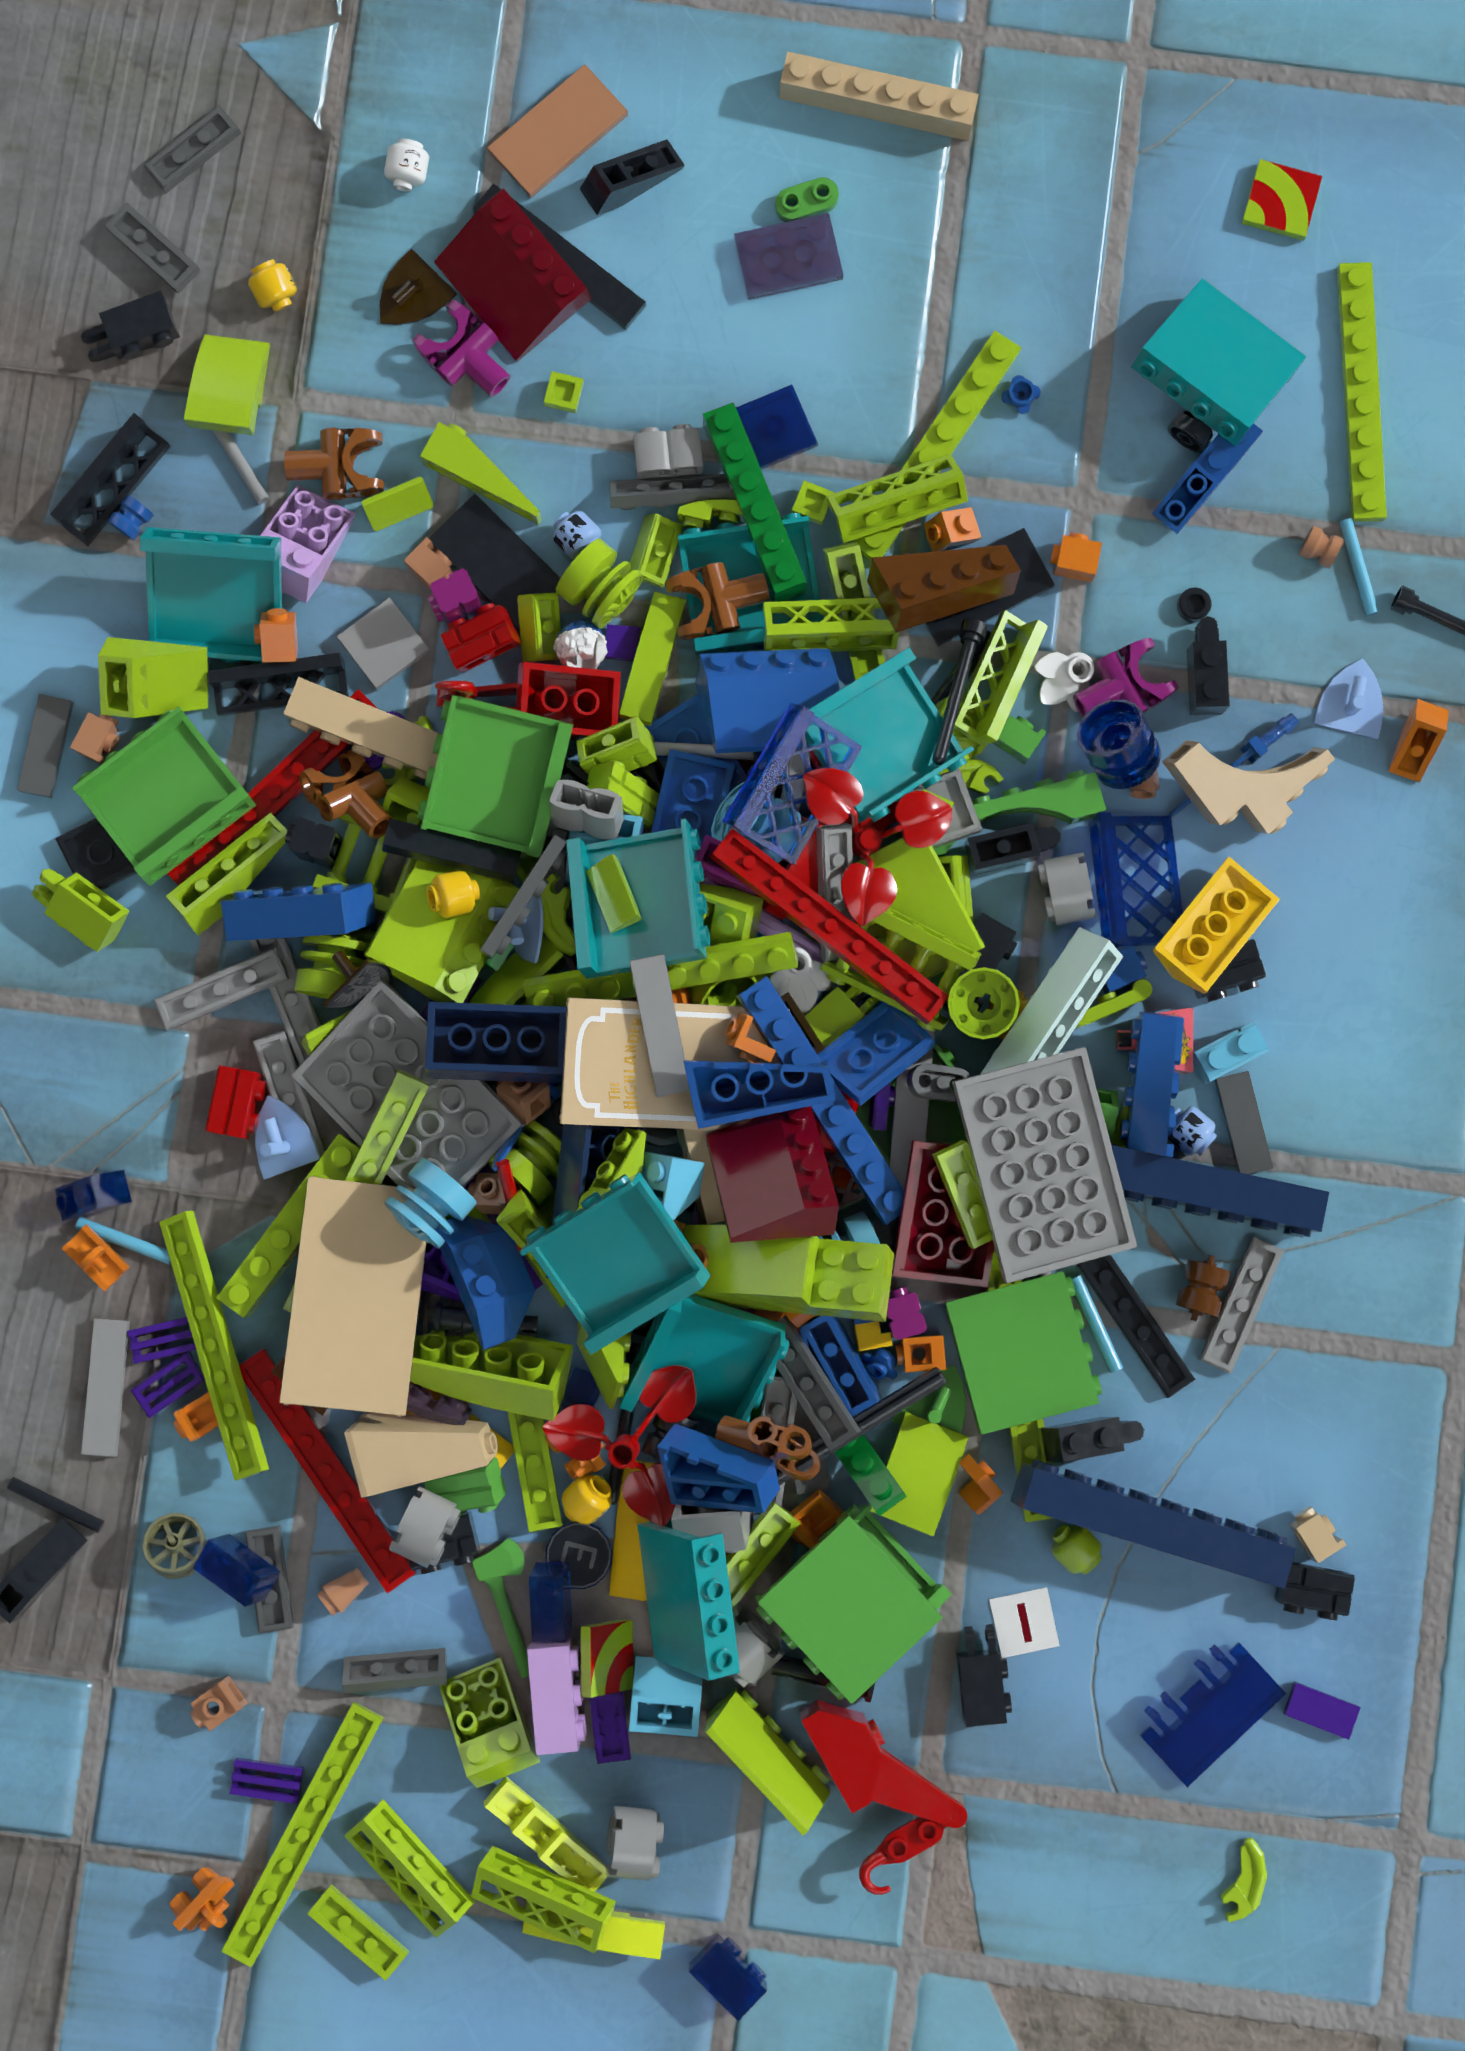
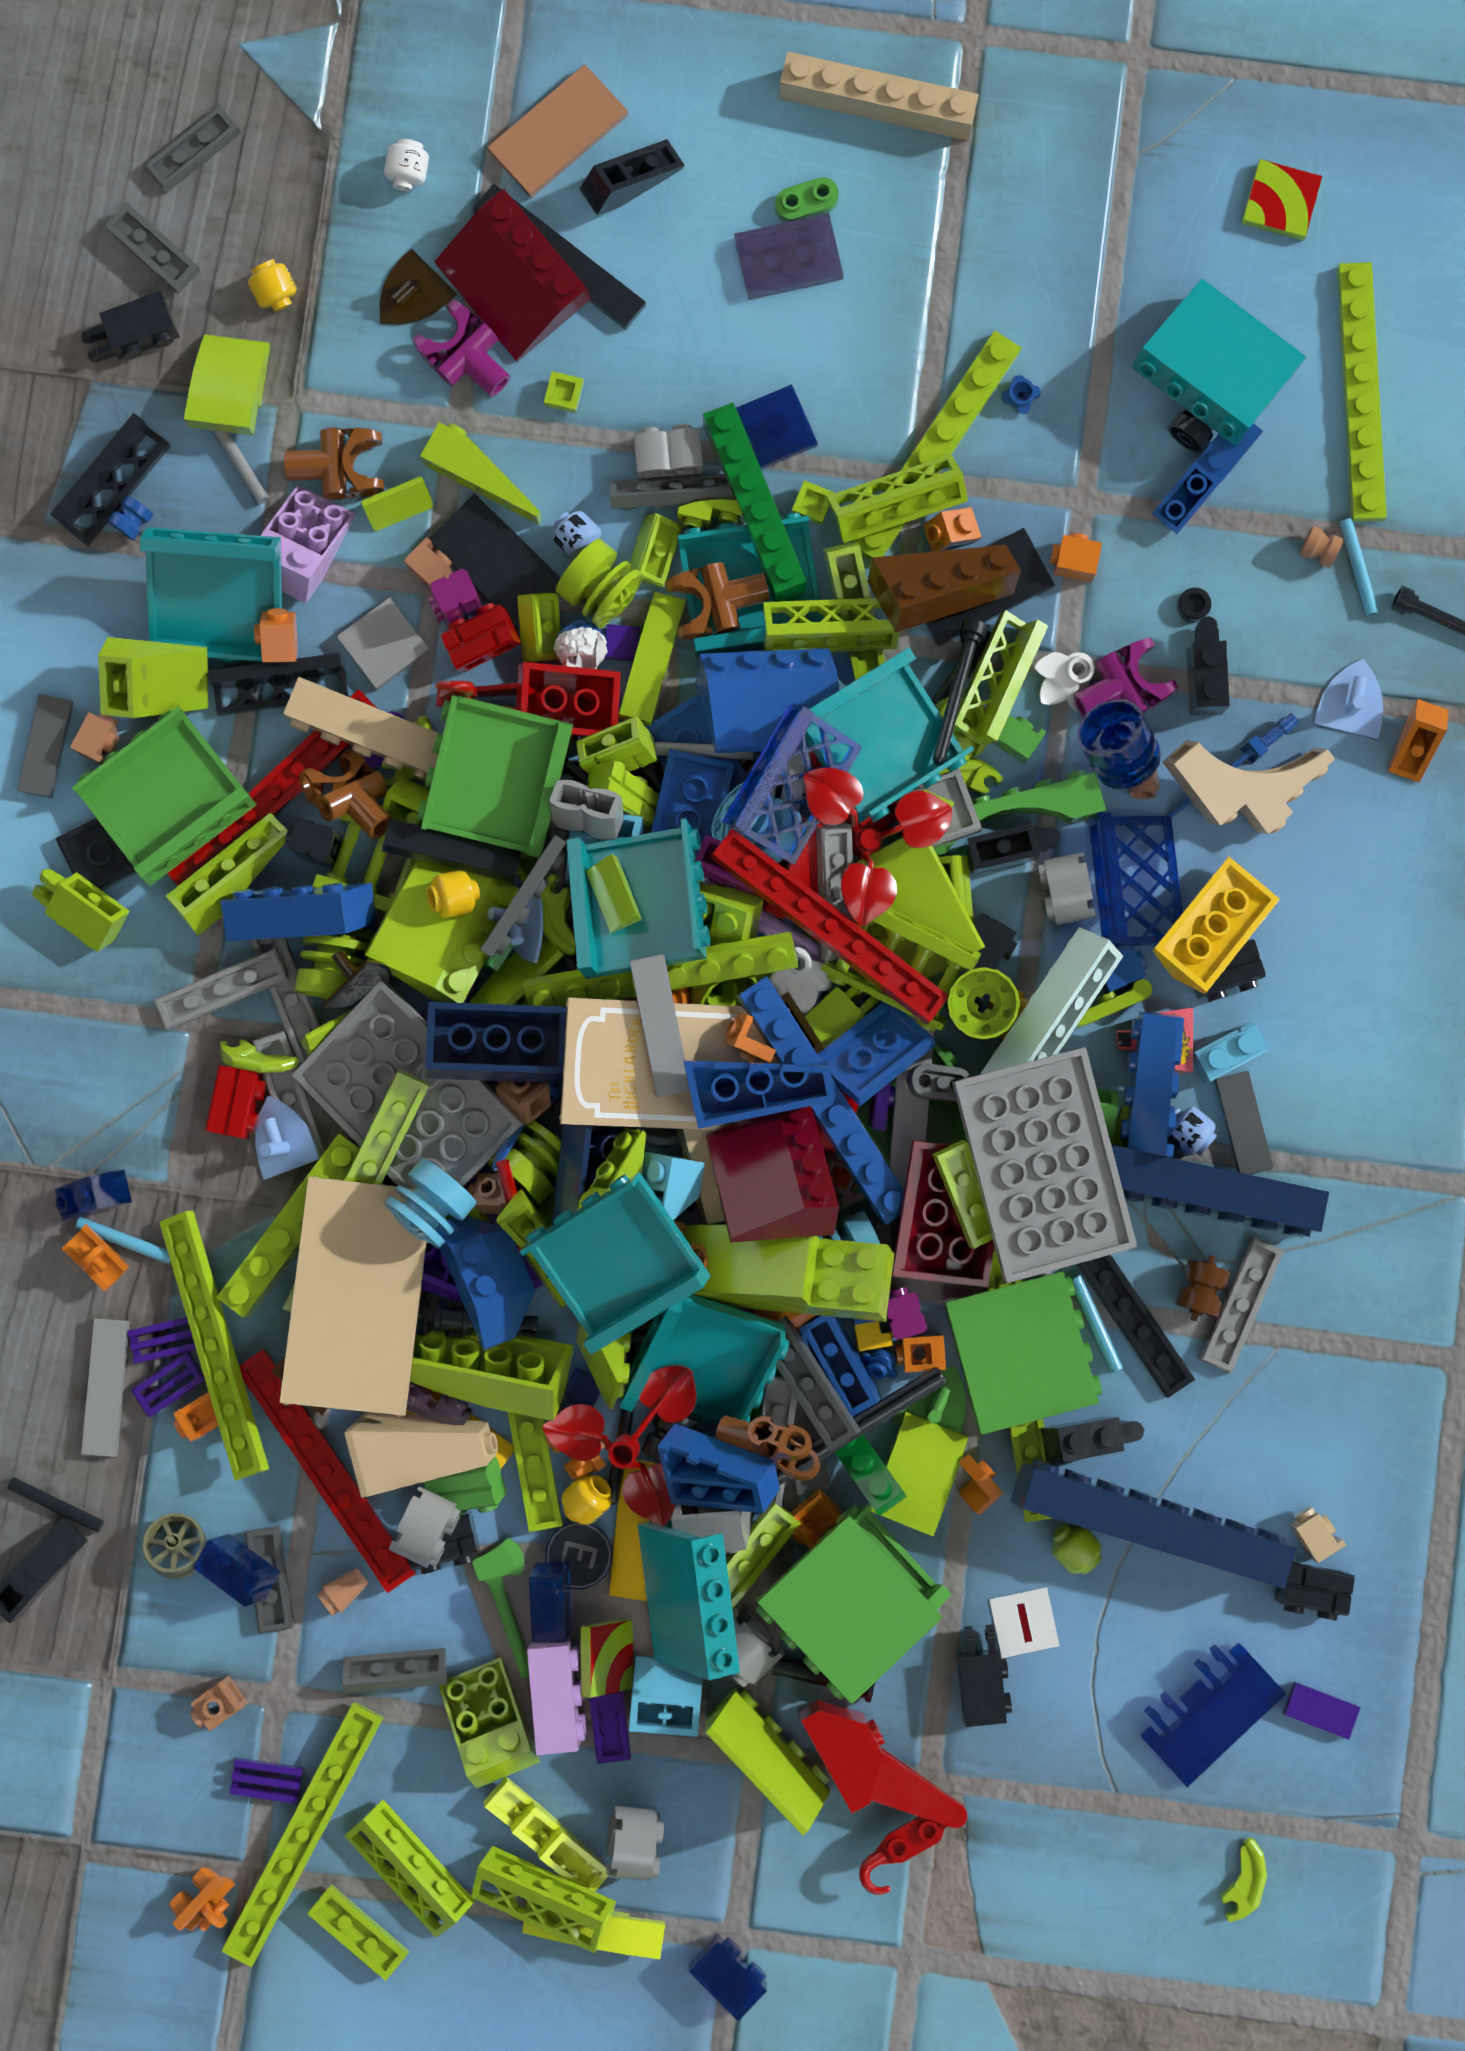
none -> lime piece [220,1040,299,1073]

